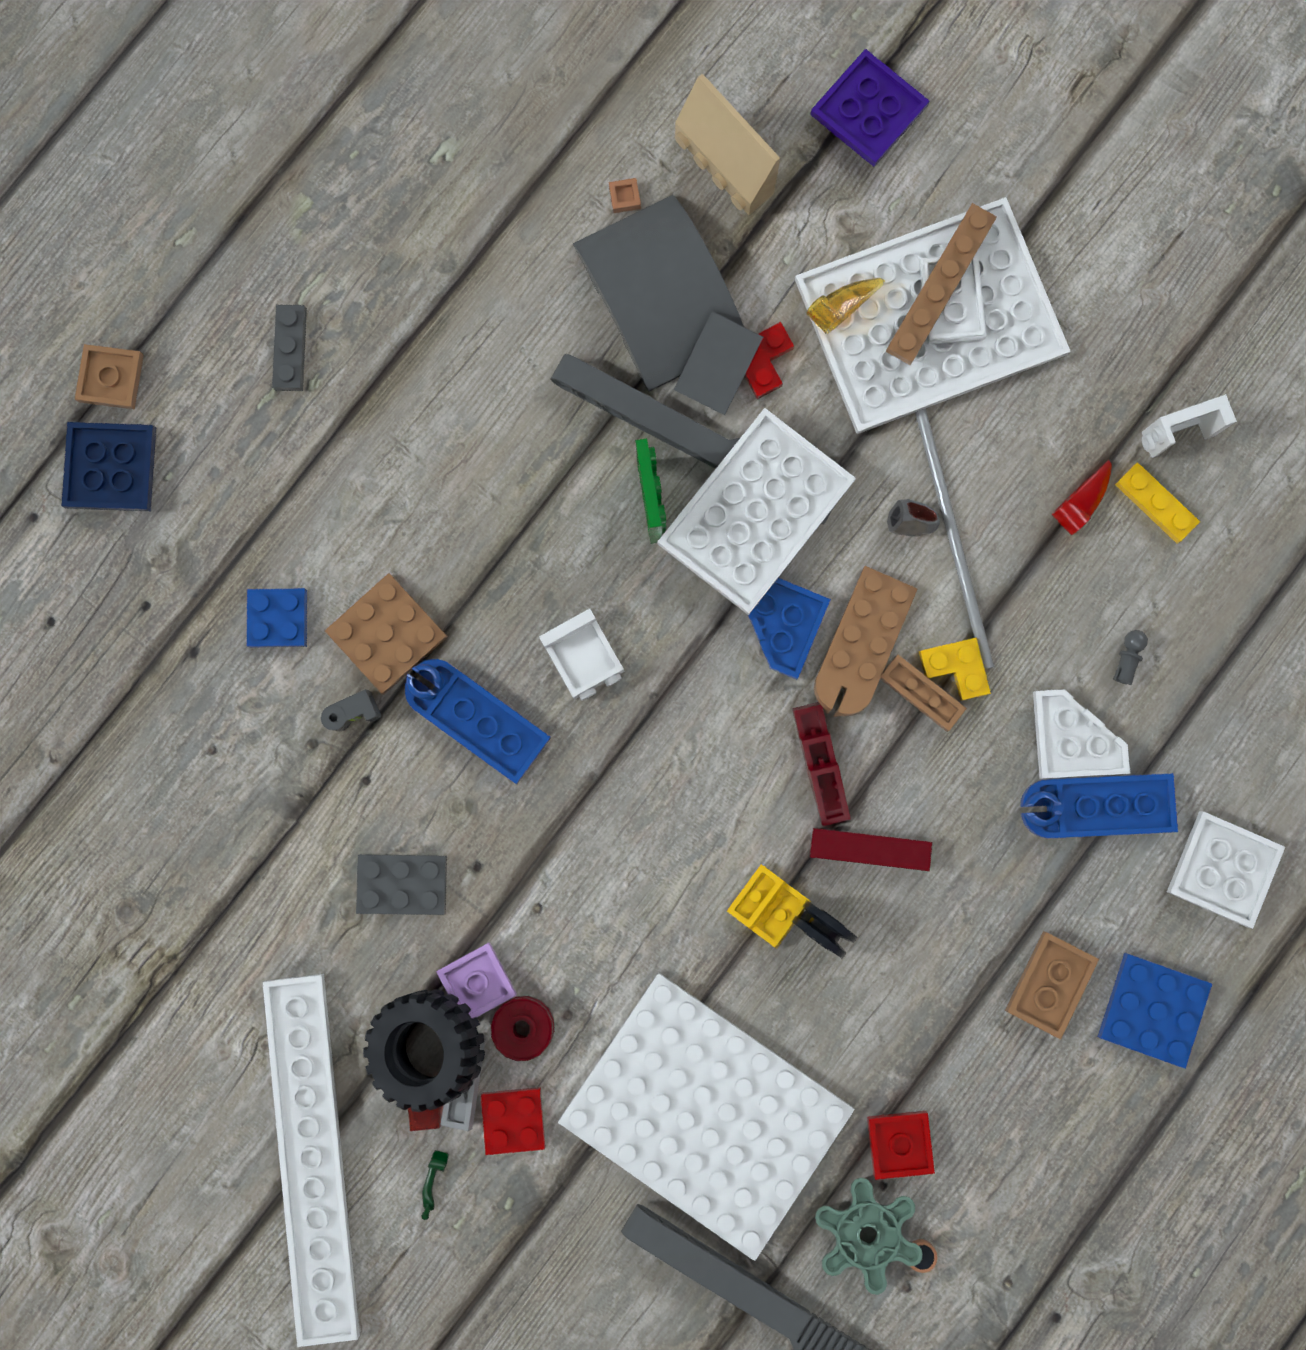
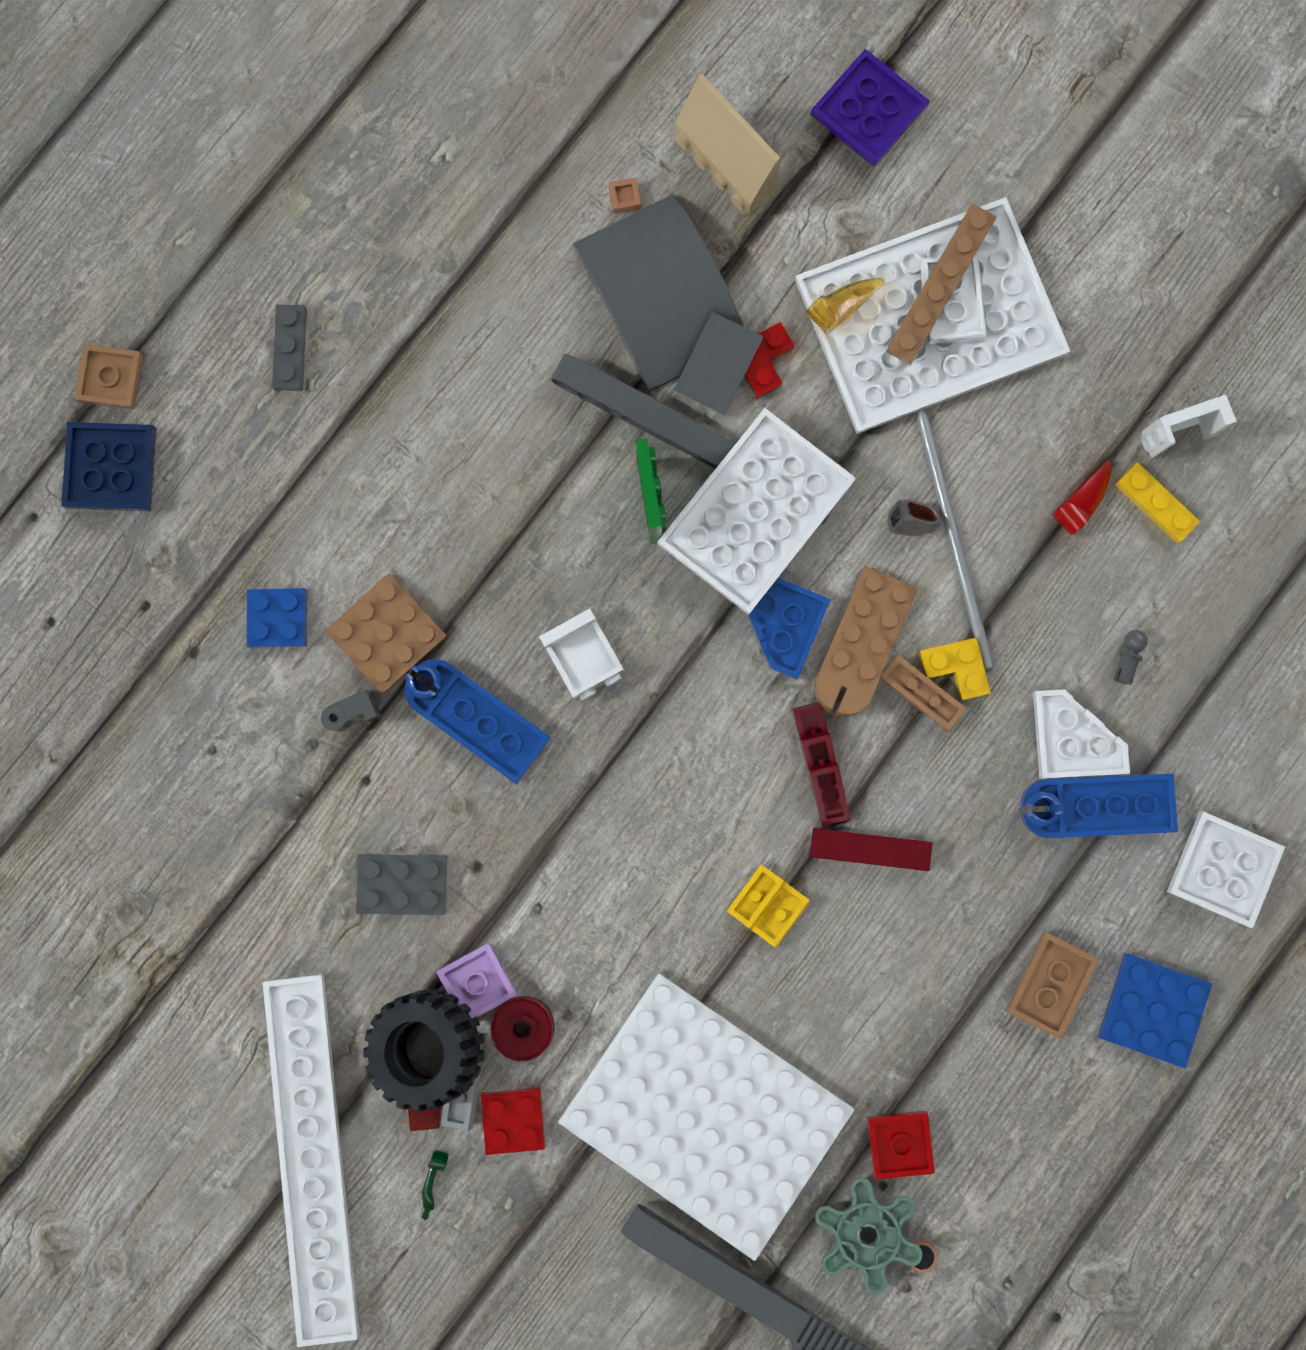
black wheel [791,900,858,959] -> none

